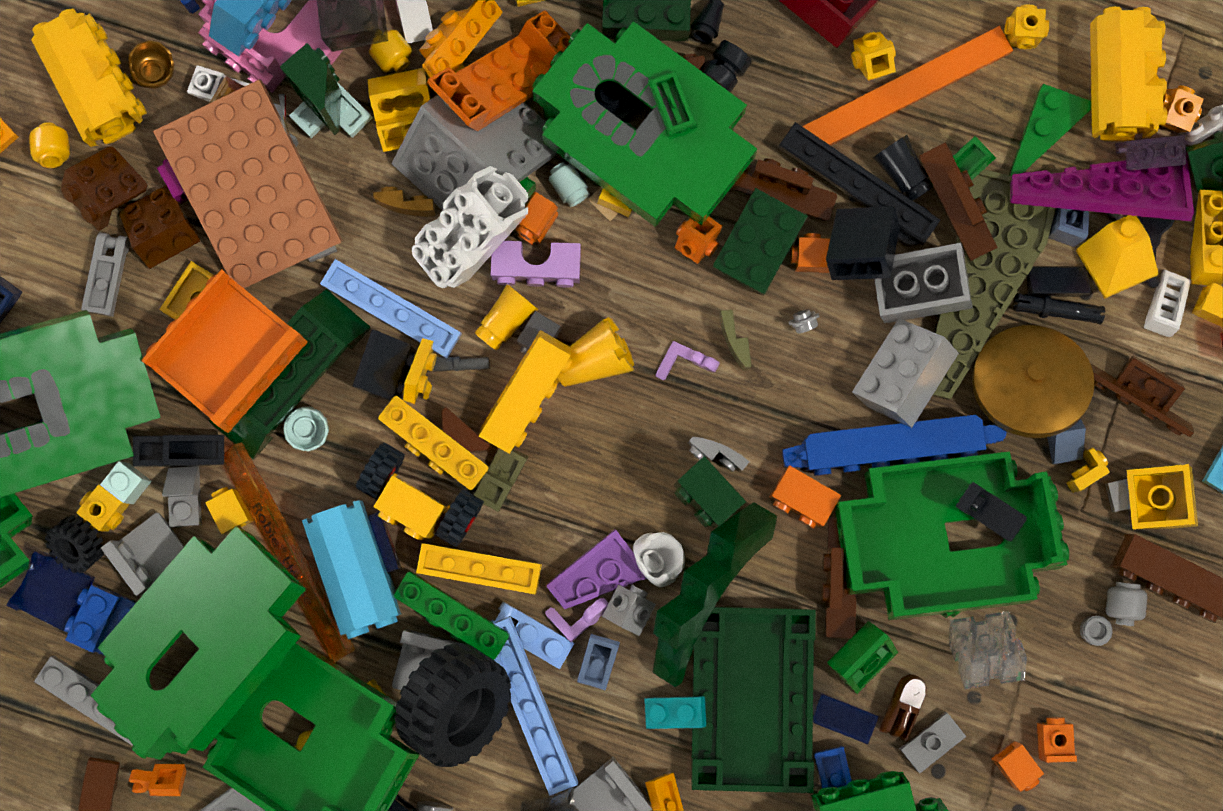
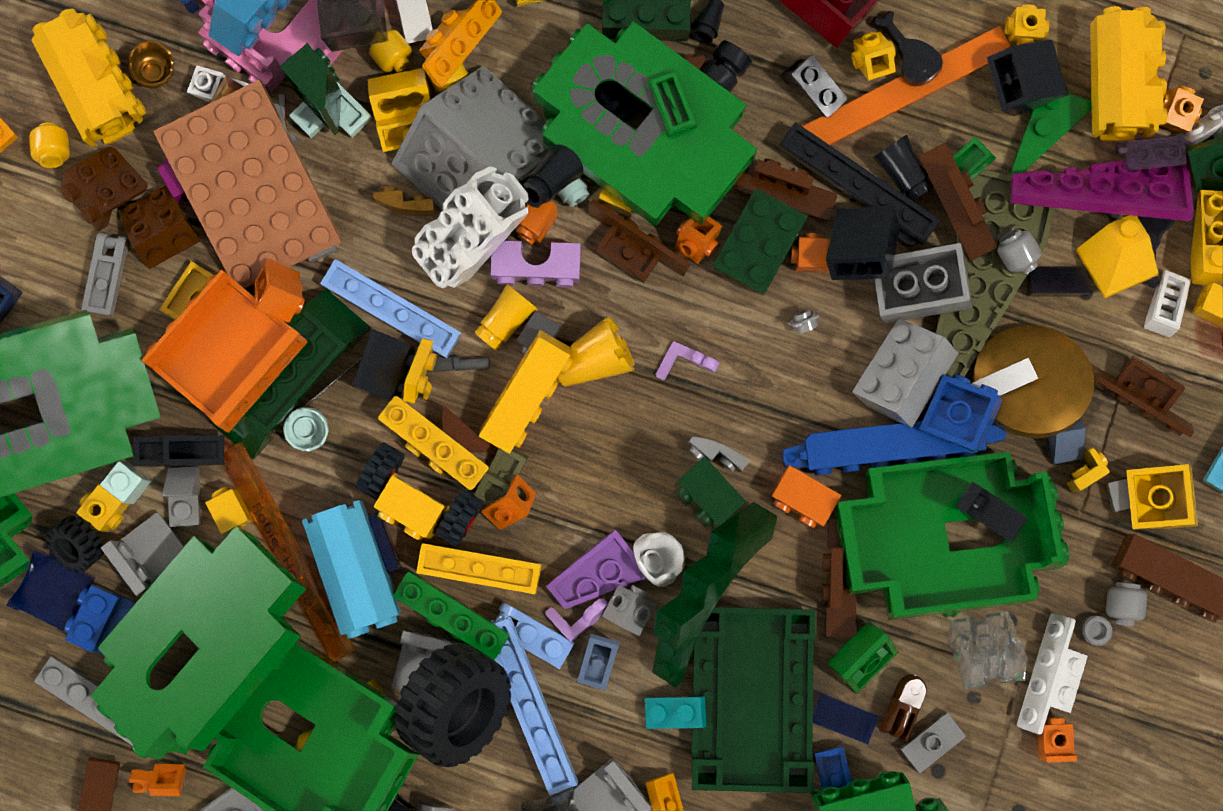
orange slope [427,10,570,131] -> none
olive slope [719,310,751,371] -> none
orange brick [992,741,1044,792] -> none
black pin [1013,293,1105,325] -> none
sand blue slope [1049,208,1089,247] -> none
none -> orange brick [254,258,305,323]
none -> black sticker [306,358,362,405]
none -> orange bracket [481,475,536,530]
none -> black plant [522,145,583,208]
none -> reddish brown bracket [588,199,690,284]
none -> bracket [780,55,847,117]
none -> black piece [872,11,943,87]
none -> blue plate [919,374,1003,453]
none -> white sticker [971,358,1038,395]
none -> black slope [987,40,1069,117]
none -> light grey head [997,228,1042,274]
none -> white bracket [1017,613,1088,735]

